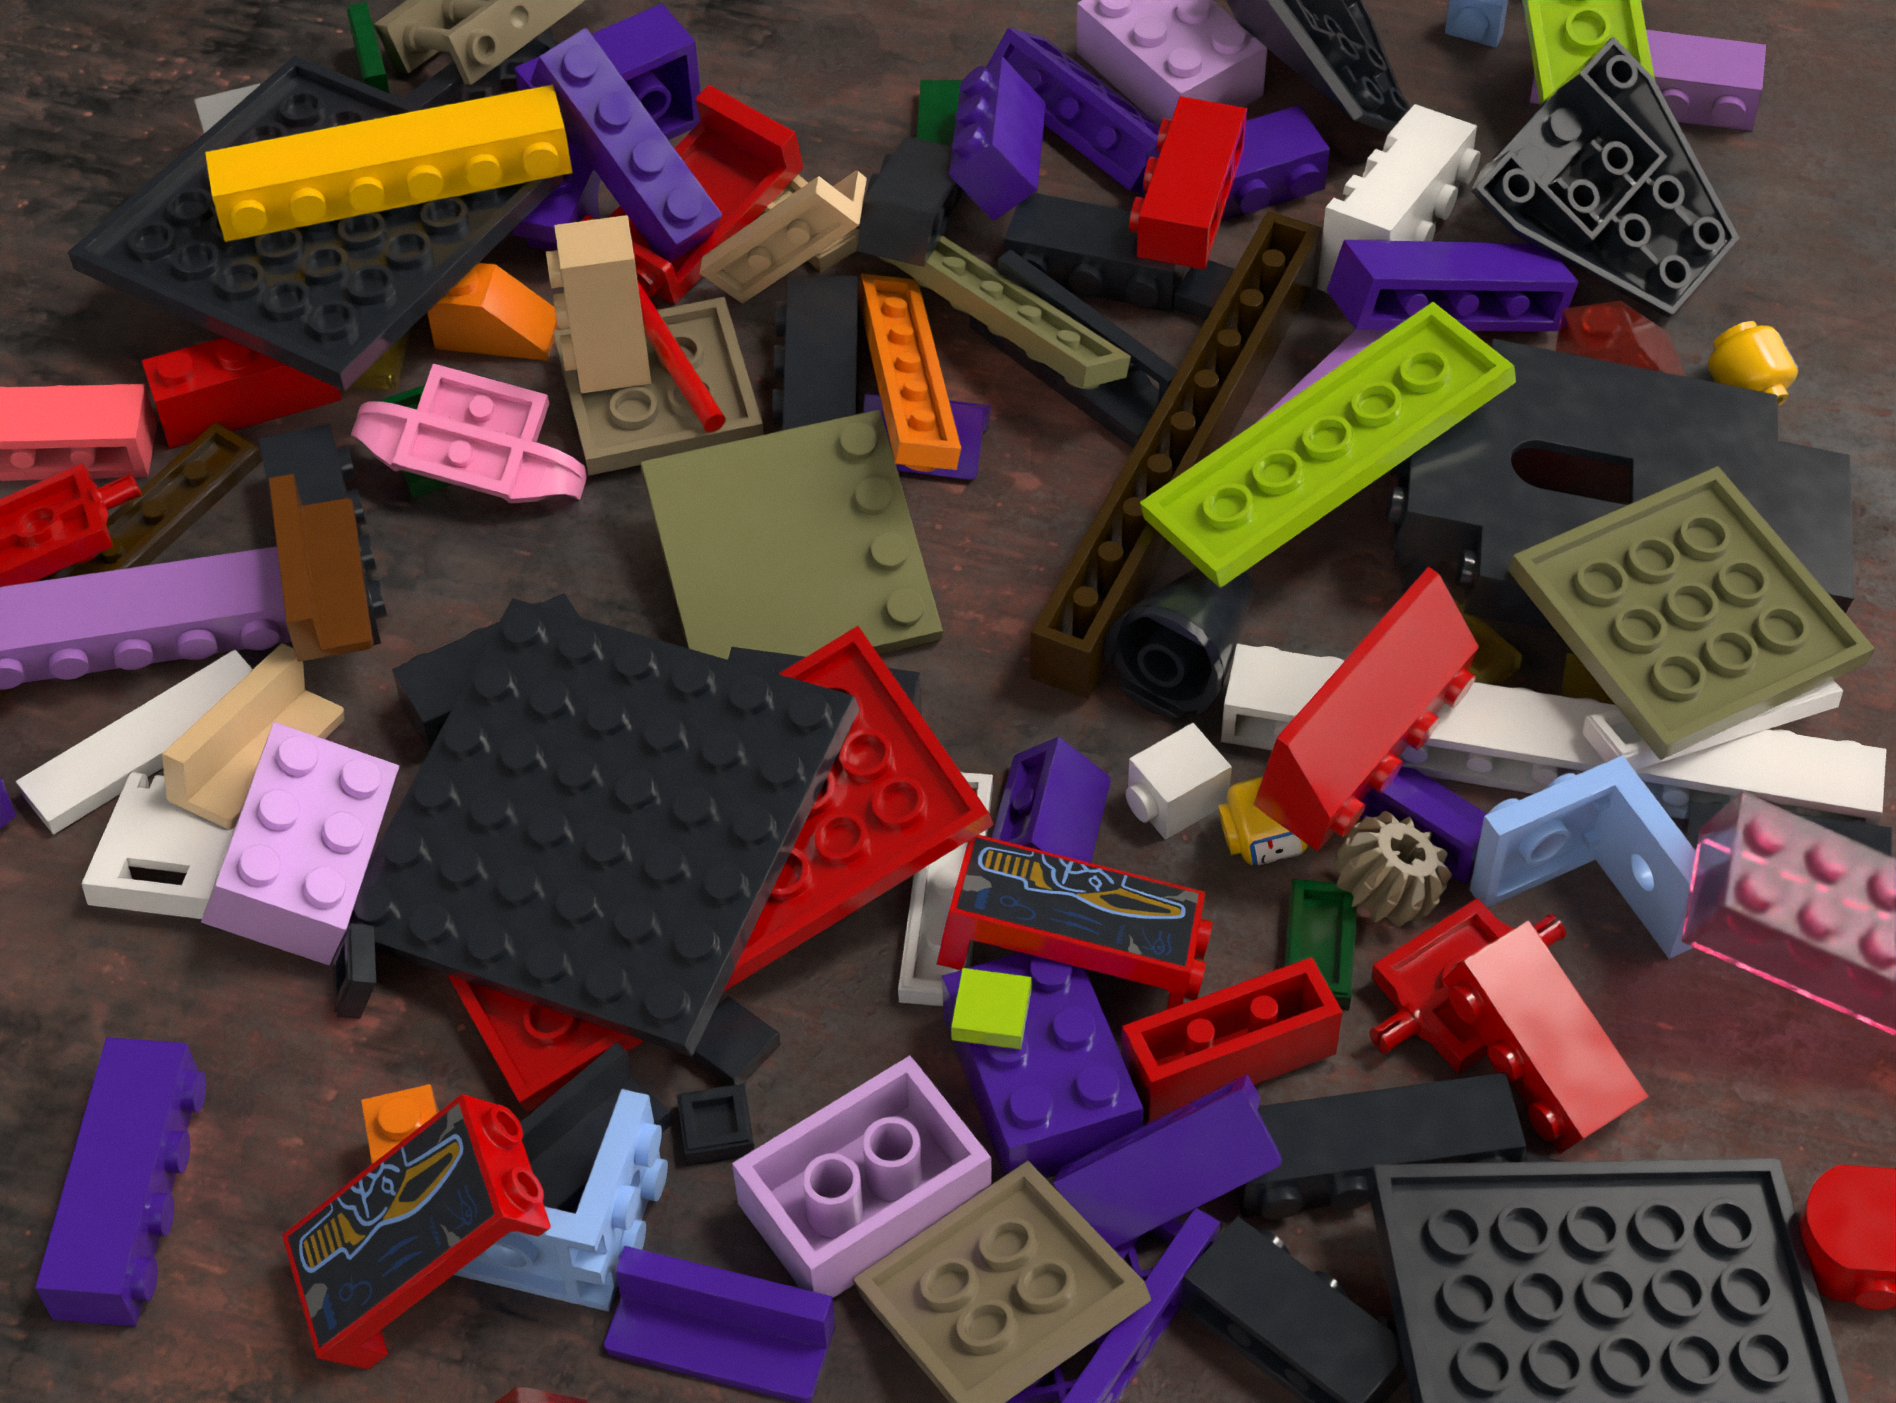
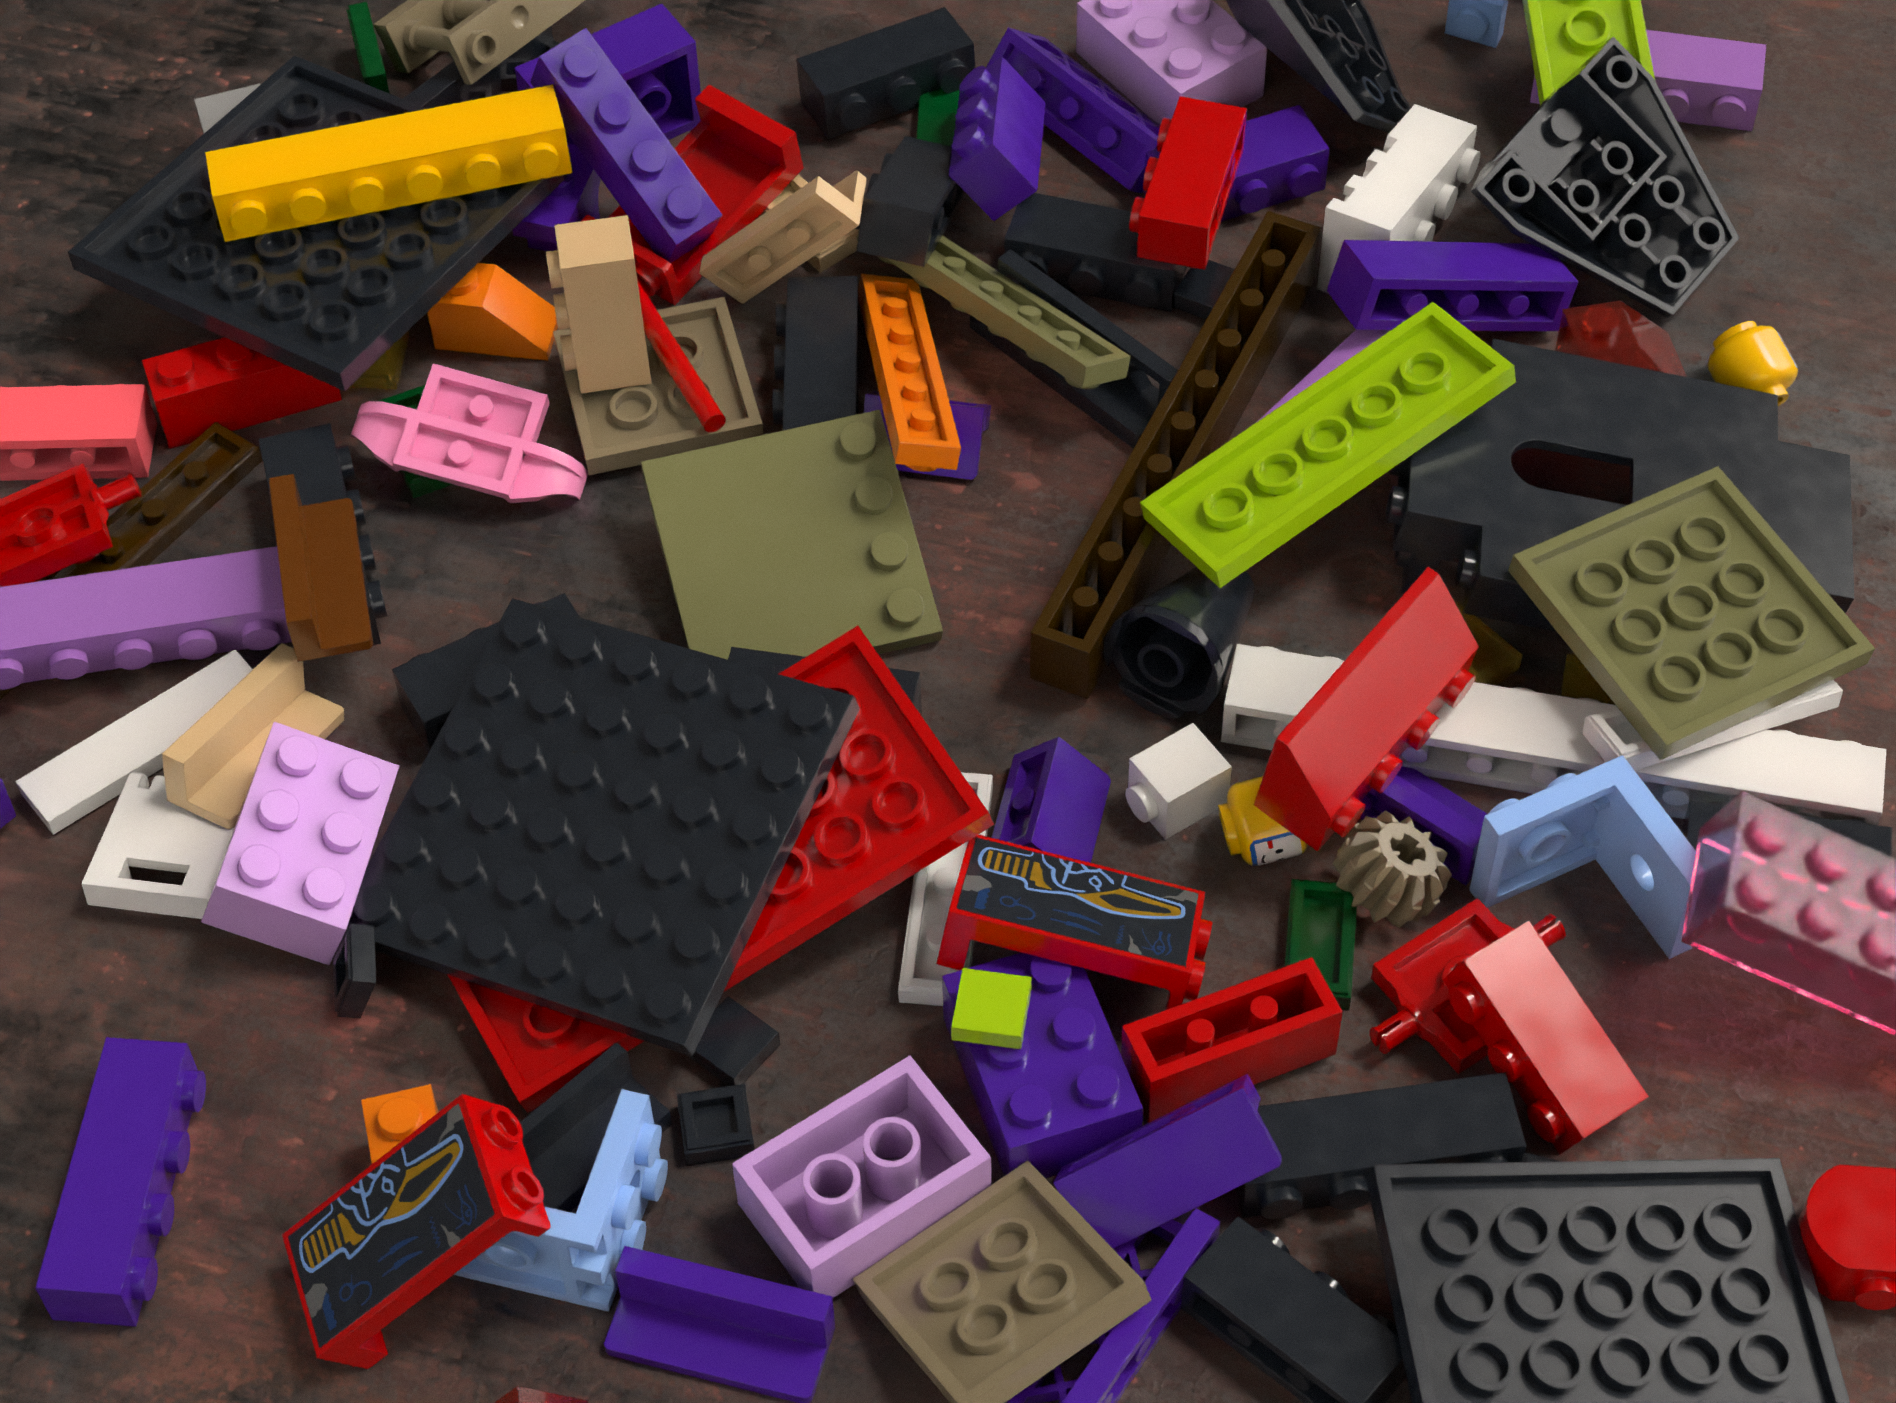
none -> black brick [796,7,975,139]

